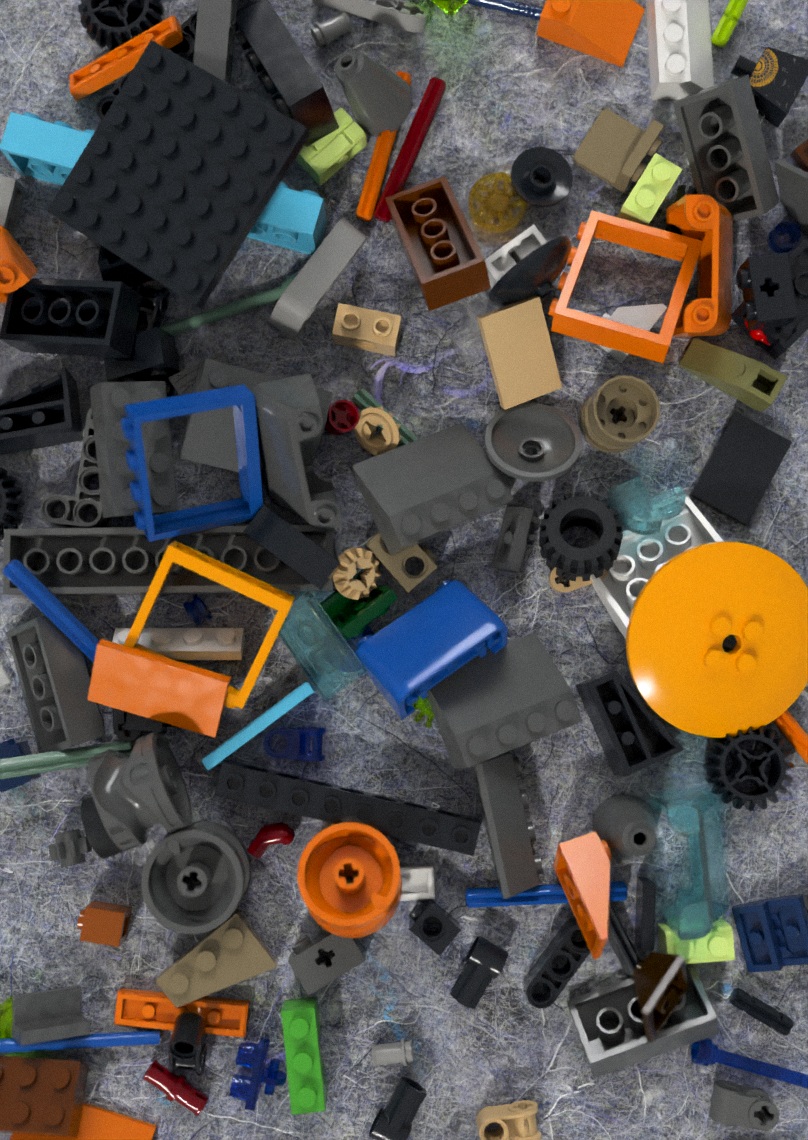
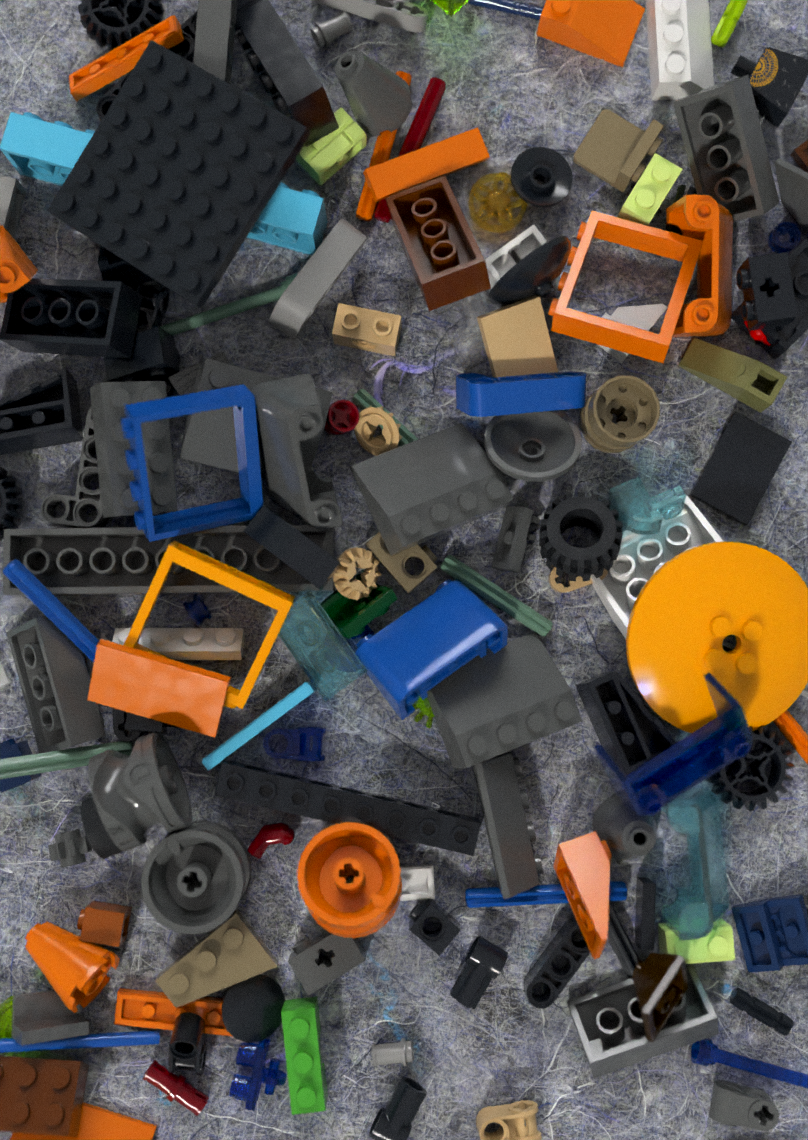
none -> orange cone [25,922,120,1013]
none -> black dish [222,974,285,1043]
none -> orange tile [363,127,490,202]
none -> sand green axle [440,555,553,637]
none -> blue beam [456,371,586,417]
none -> clear blue windscreen [594,672,753,816]

